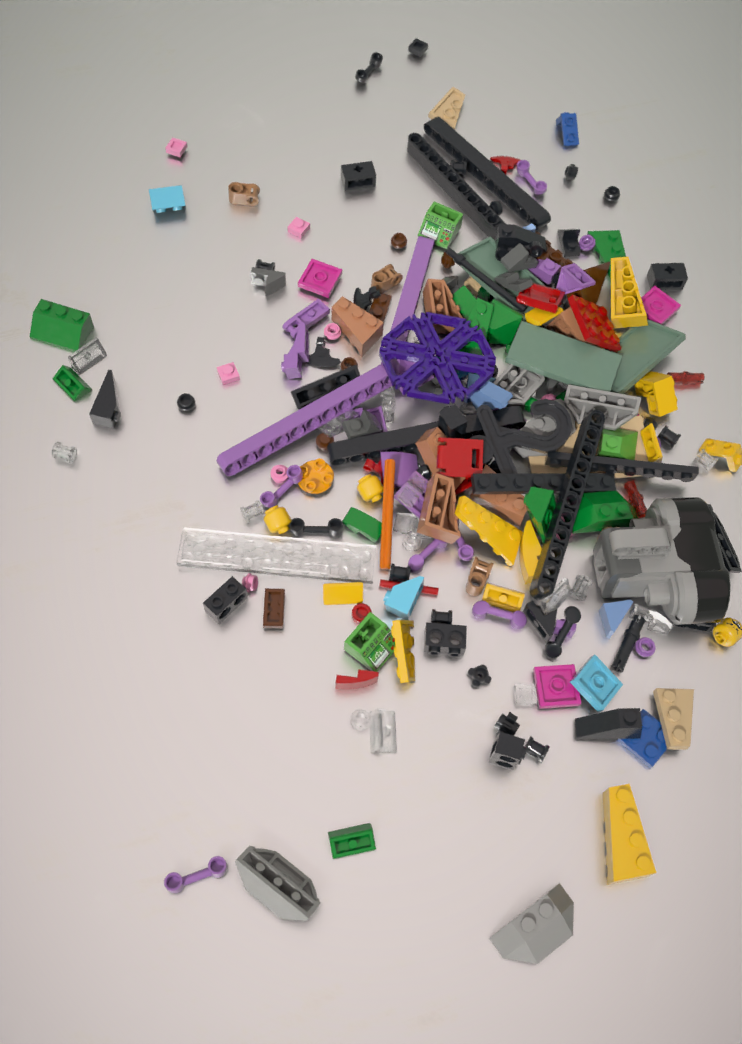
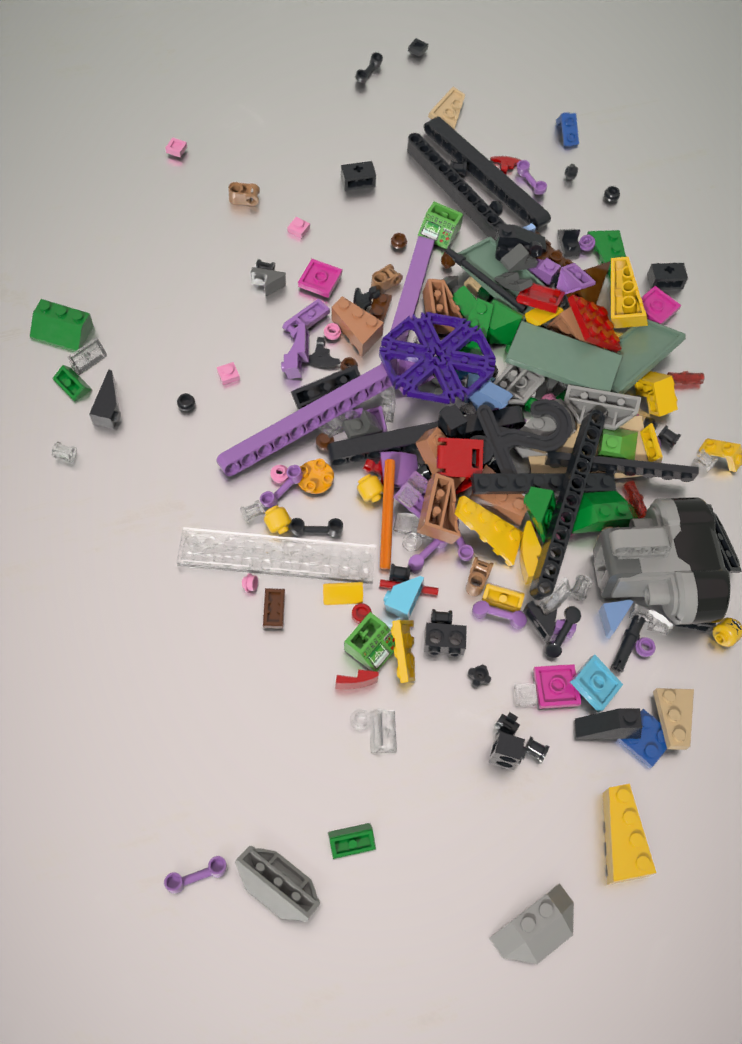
medium azure slope [149,185,185,213] -> none
black brick [203,576,248,624] -> none
green slope [342,507,382,543] -> none

